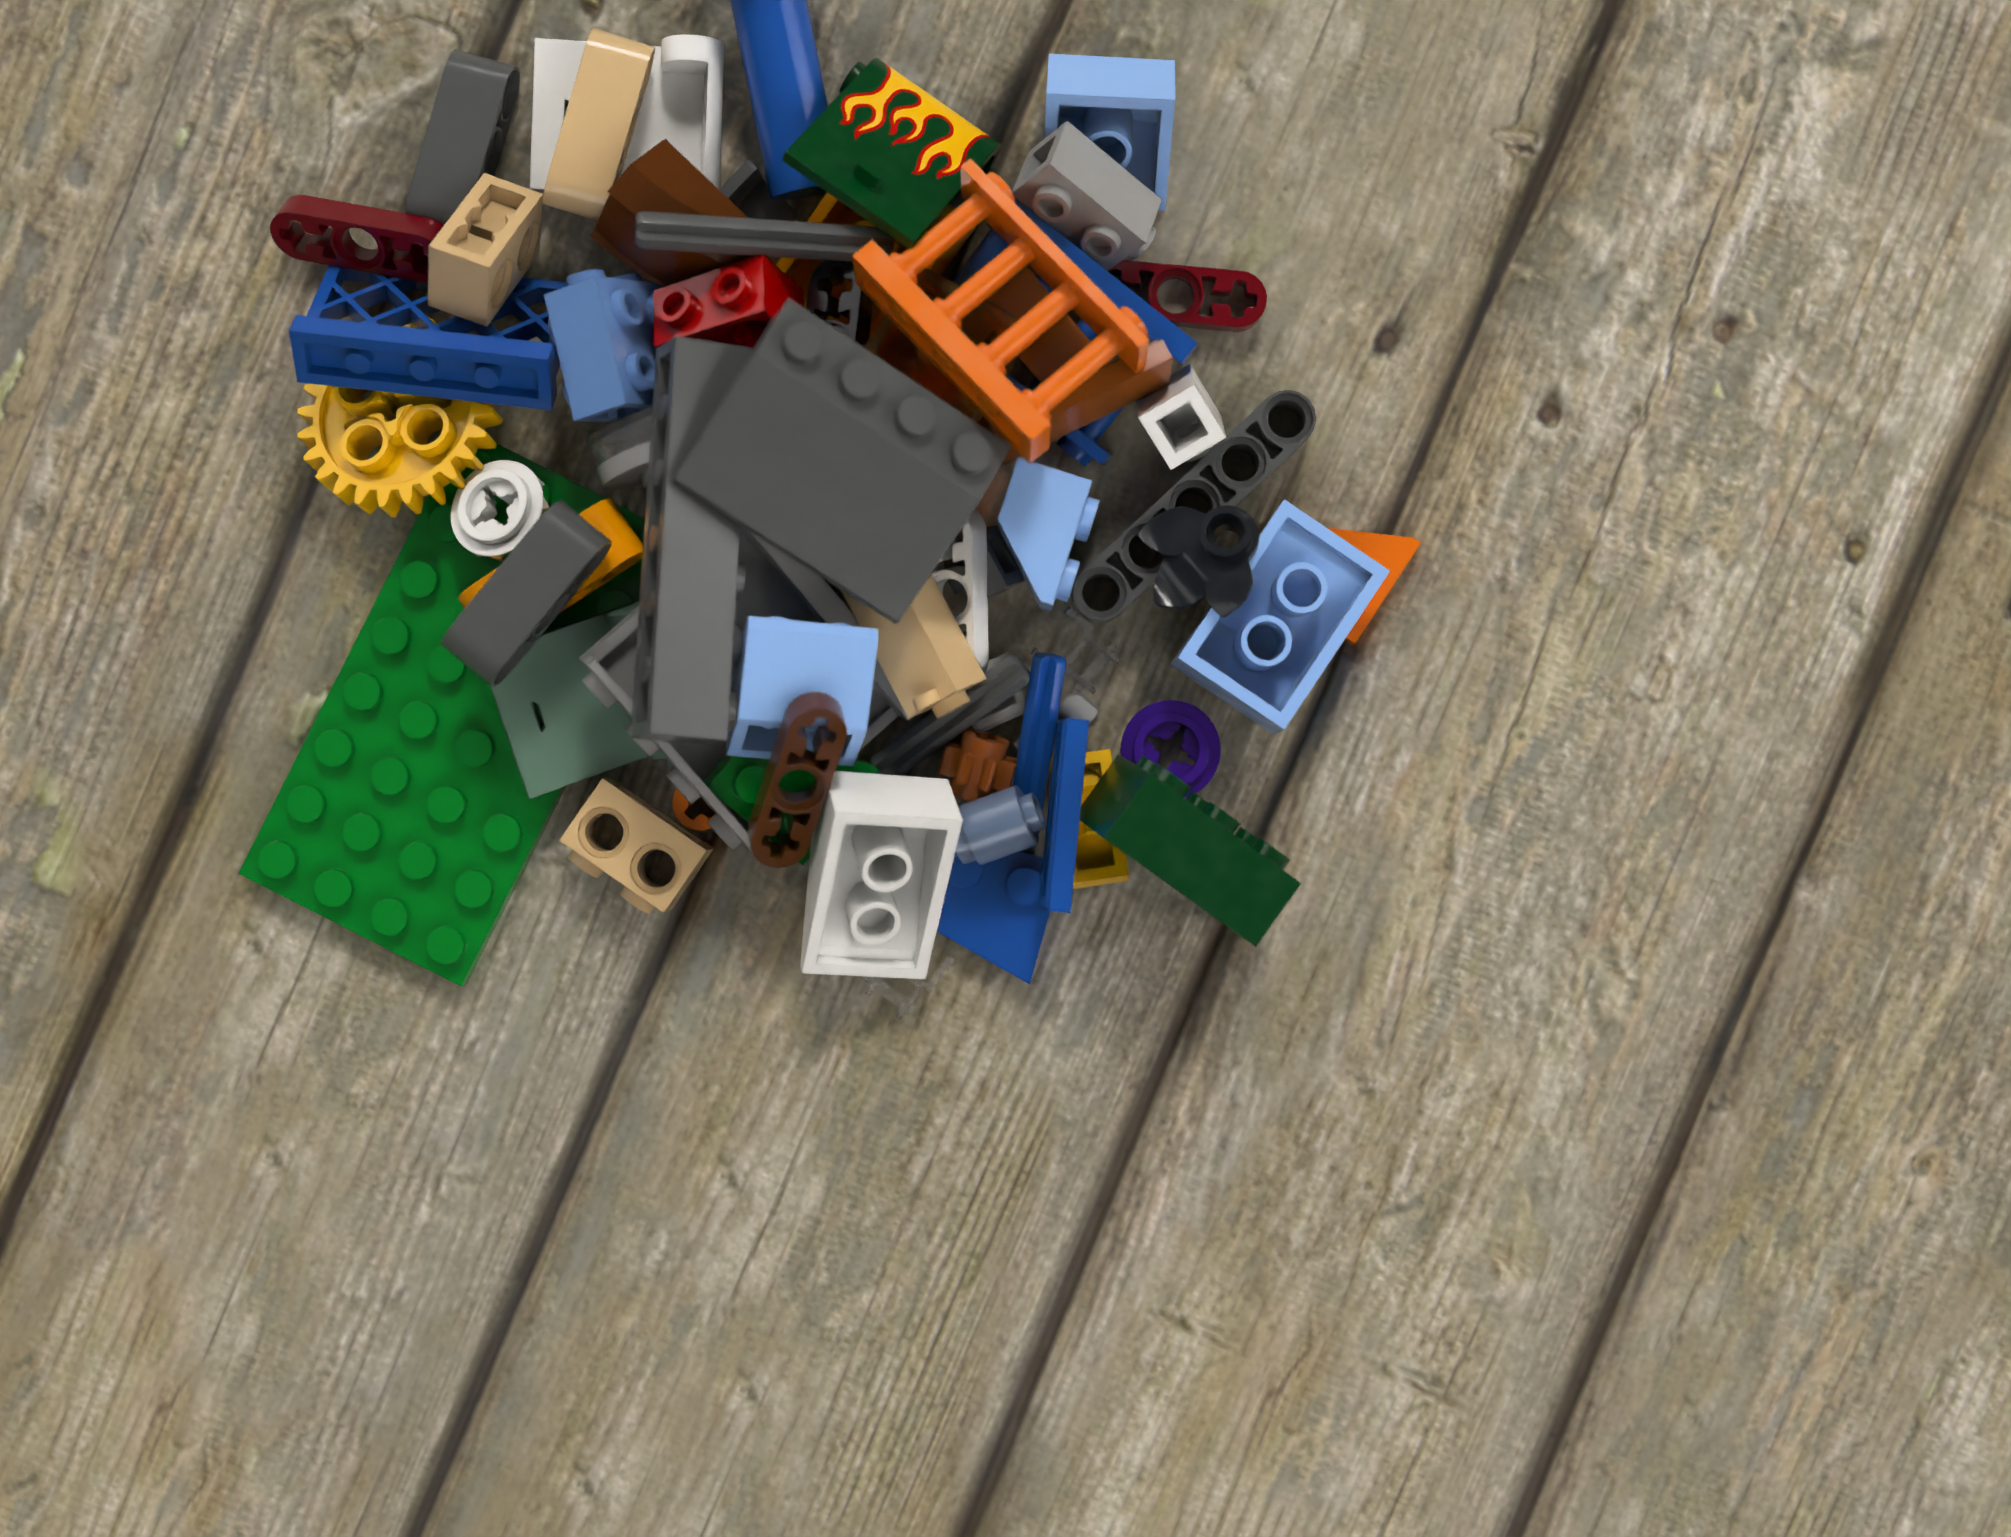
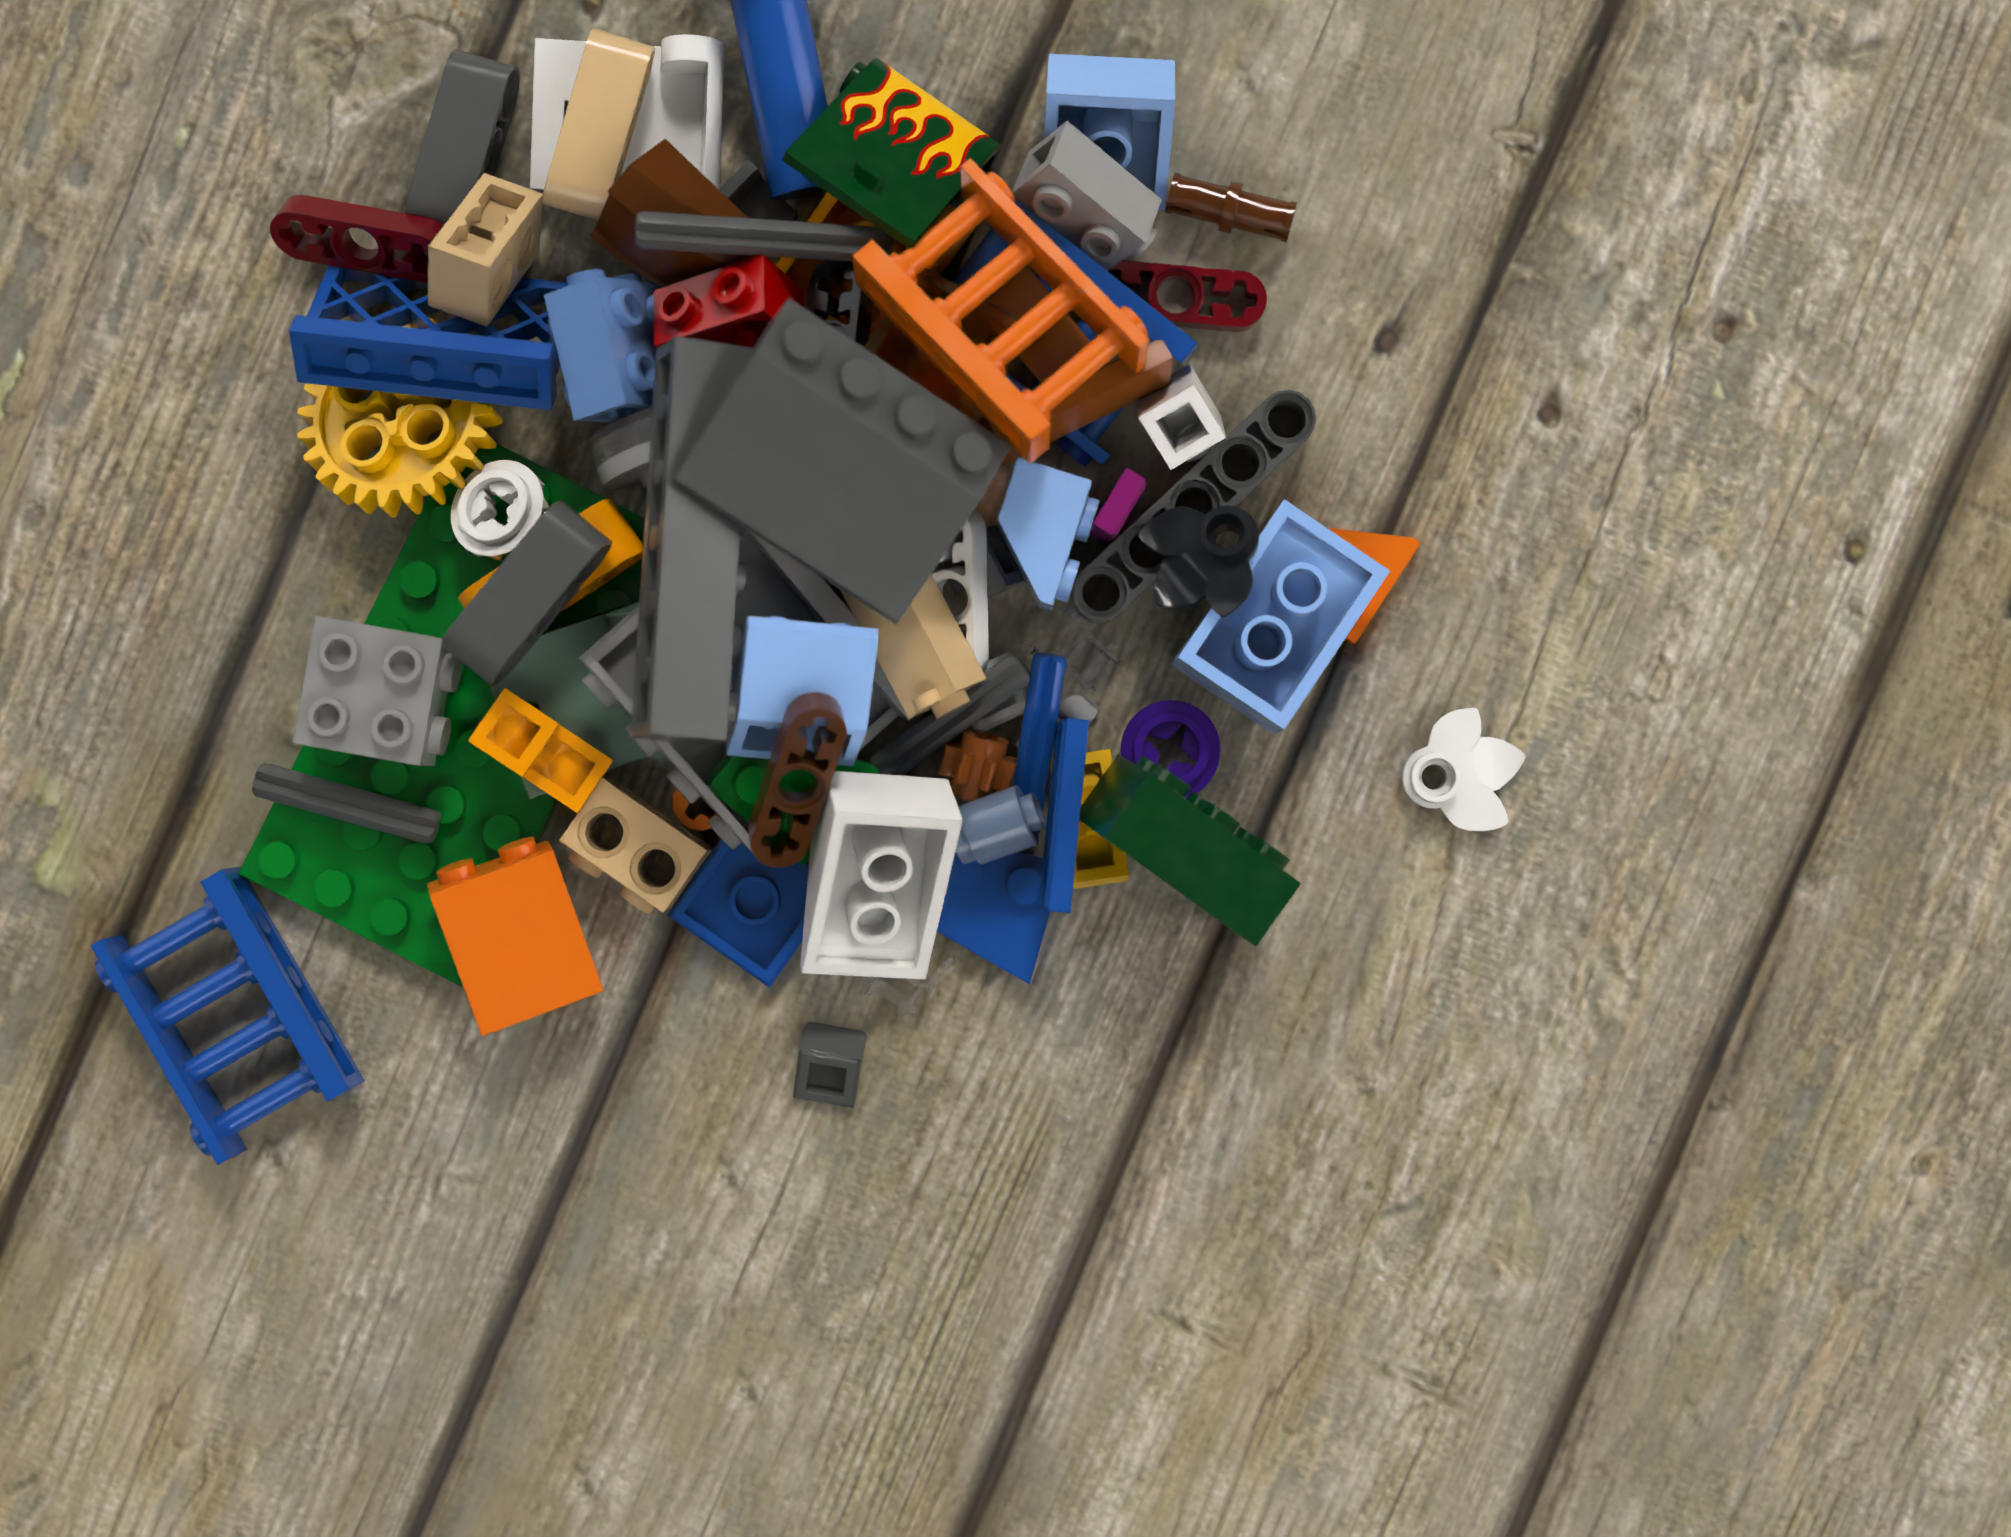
none -> blue fence [90,867,365,1165]
none -> dark grey axle [252,764,441,844]
none -> light grey brick [292,615,462,766]
none -> orange brick [427,837,604,1036]
none -> light orange slope [468,688,613,813]
none -> blue tile [667,839,809,988]
none -> dark grey slope [793,1022,867,1108]
none -> magenta tile [1089,468,1147,546]
none -> reddish brown pin [1165,172,1297,243]
none -> white plate [1402,708,1526,831]

